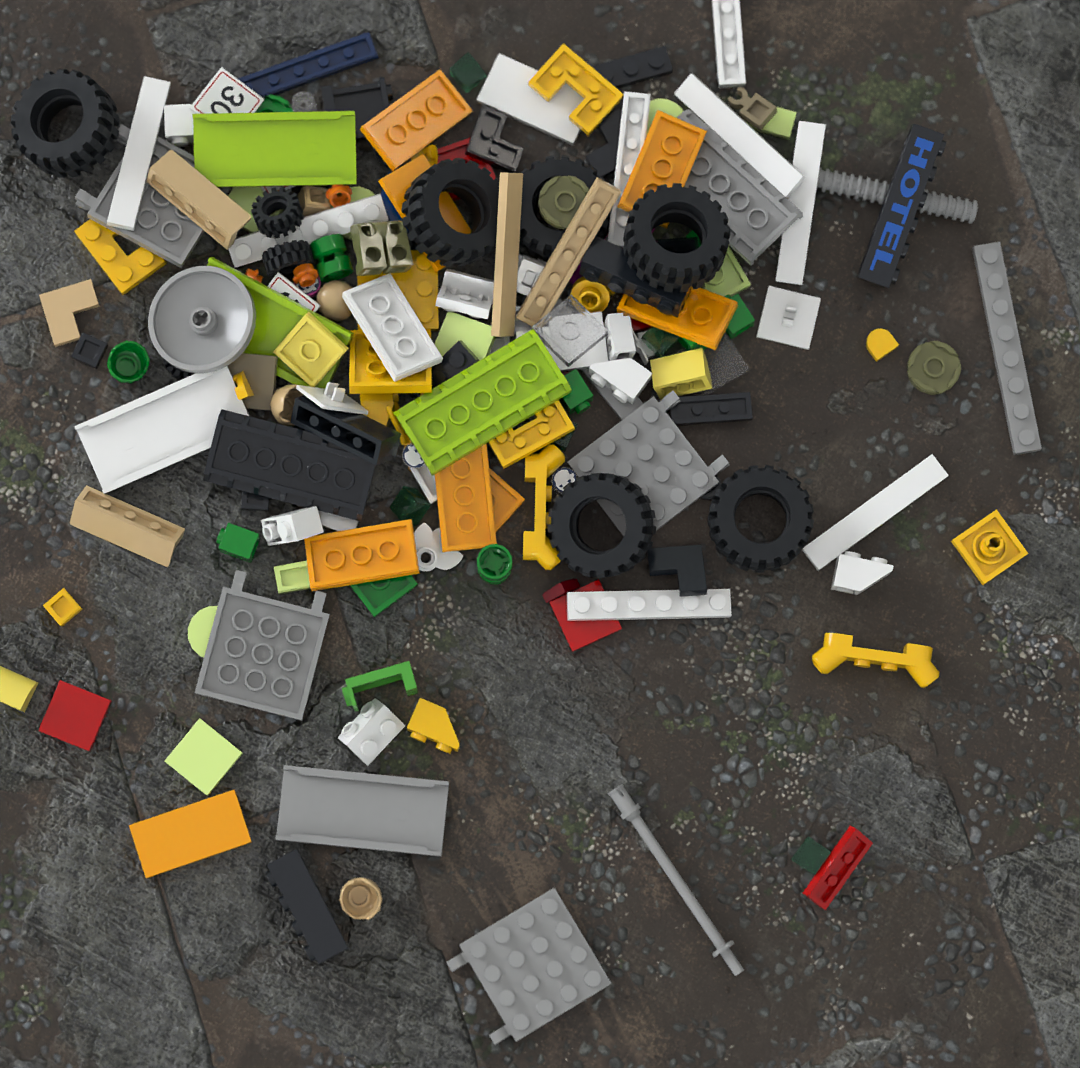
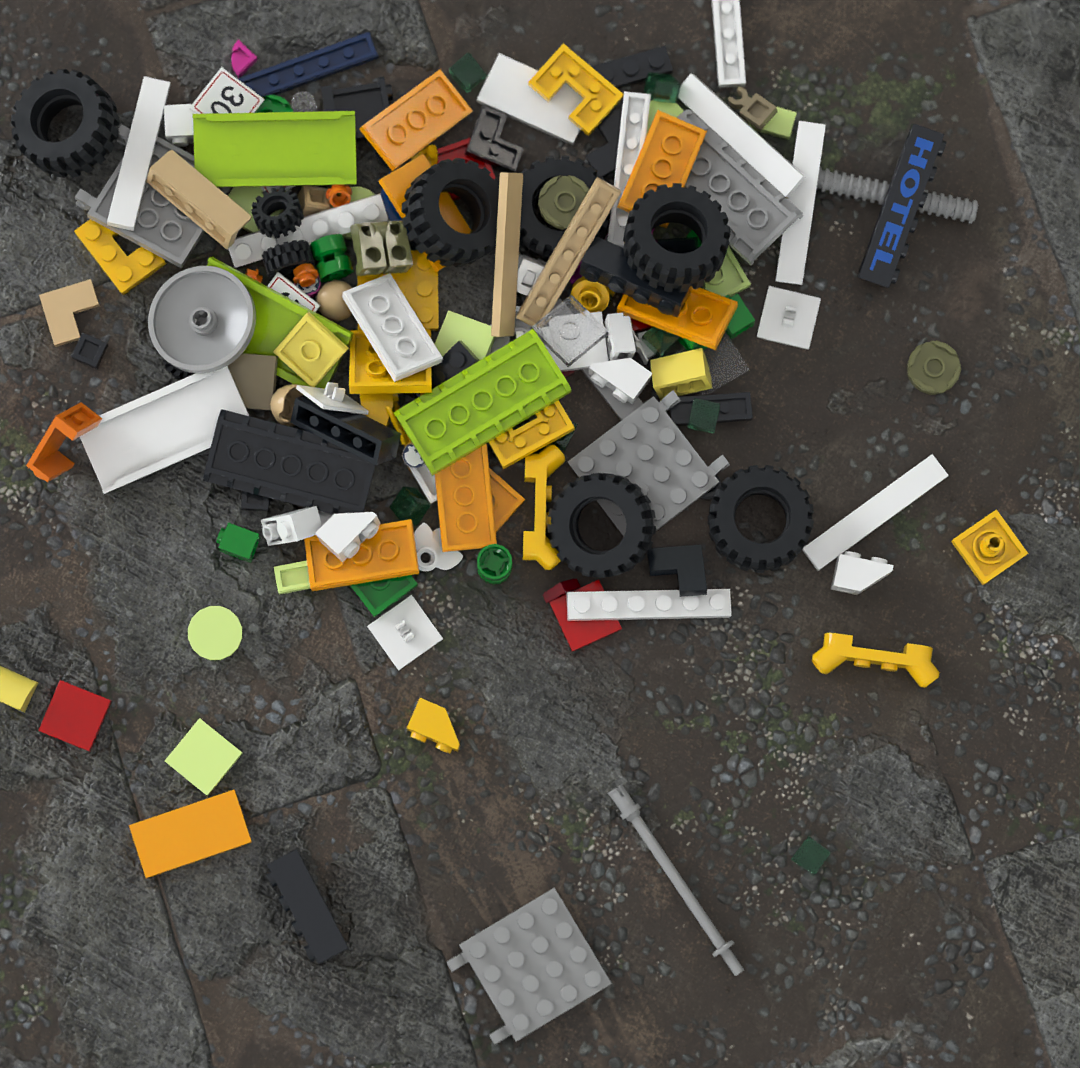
yellow tile [43,588,83,627] -> none
tan panel [70,485,185,567] -> none
green hair [107,341,150,384] -> none
light grey plate [195,570,330,721] -> none
yellow tile [233,371,254,400] -> none
light grey ladder [275,765,449,857] -> none
white bracket [338,698,405,766] -> none
tan hair [339,877,382,920] -> none
bright green panel [342,661,418,712] -> none
white bracket [435,269,494,319] -> none
tile [551,467,578,494] -> none
green brick [560,369,593,415] -> none
red plate [803,826,873,910] -> none
yellow tile [866,329,899,362] -> none
light grey plate [972,242,1042,455] -> none
none -> orange panel [26,402,102,482]
none -> dark pink tile [231,39,258,78]
none -> white slope [315,512,381,562]
none -> white piece [367,595,443,671]
none -> clear green slope [644,72,681,103]
none -> clear green slope [688,398,721,433]

